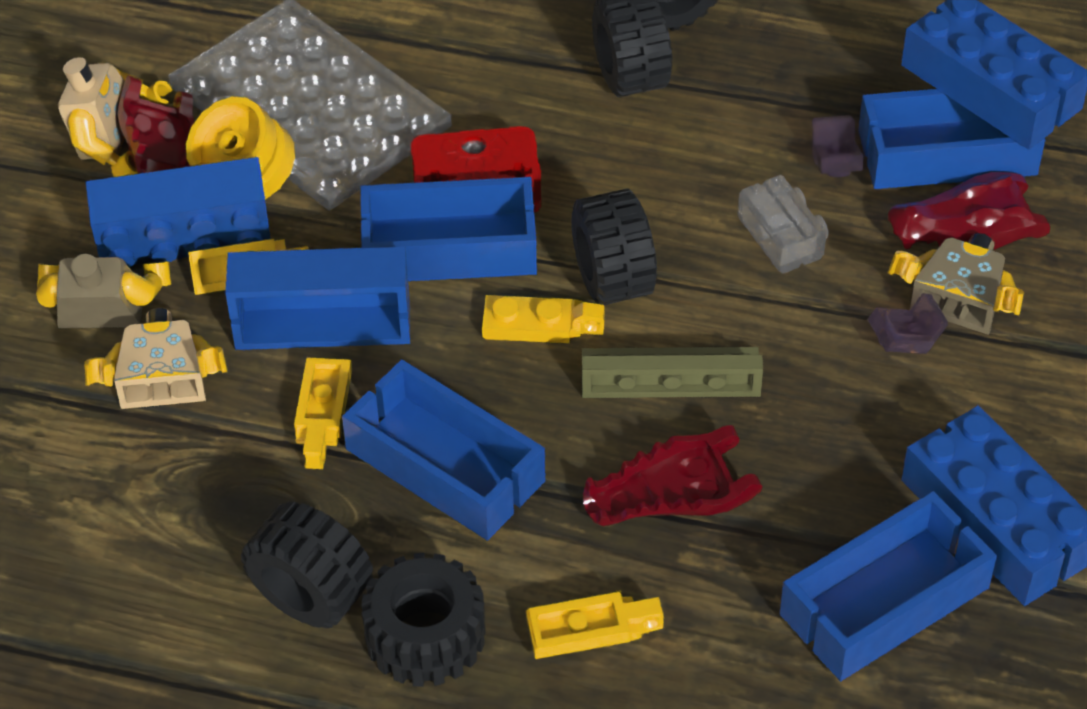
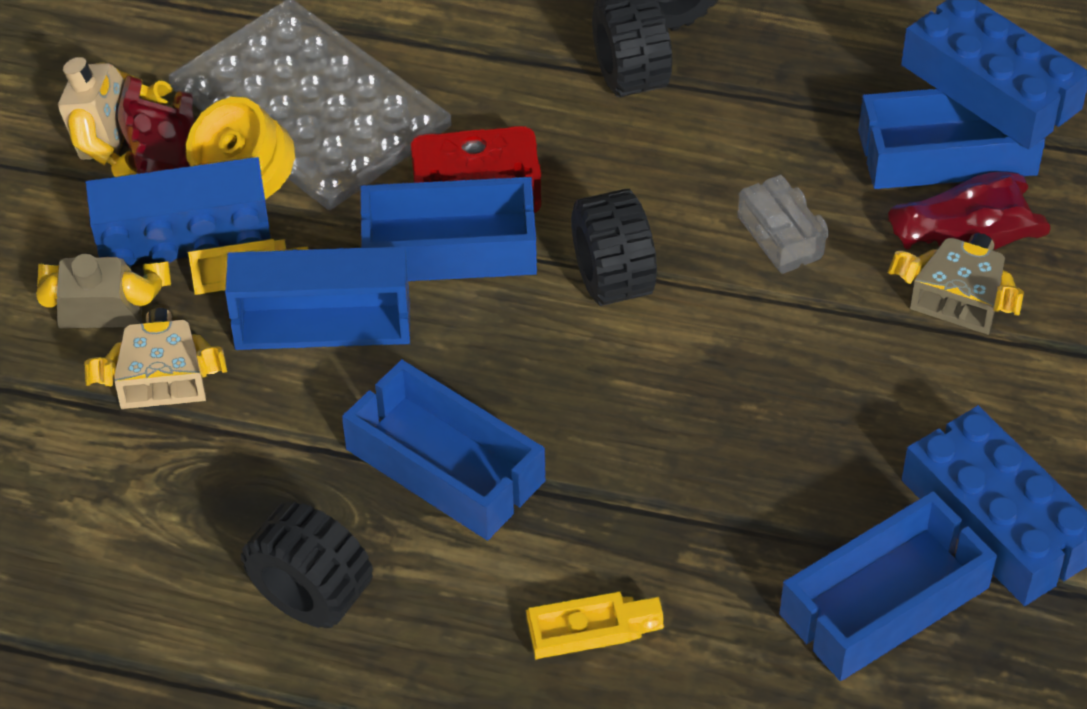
yellow hinge [294,357,352,469] -> none
black tyre [361,553,486,687] -> none
yellow hinge [482,295,605,343] -> none
olive fence [582,347,763,398] -> none
dark red animal [583,425,763,526] -> none
clear purple bracket [812,115,863,177] -> none
clear purple bracket [867,293,948,354] -> none

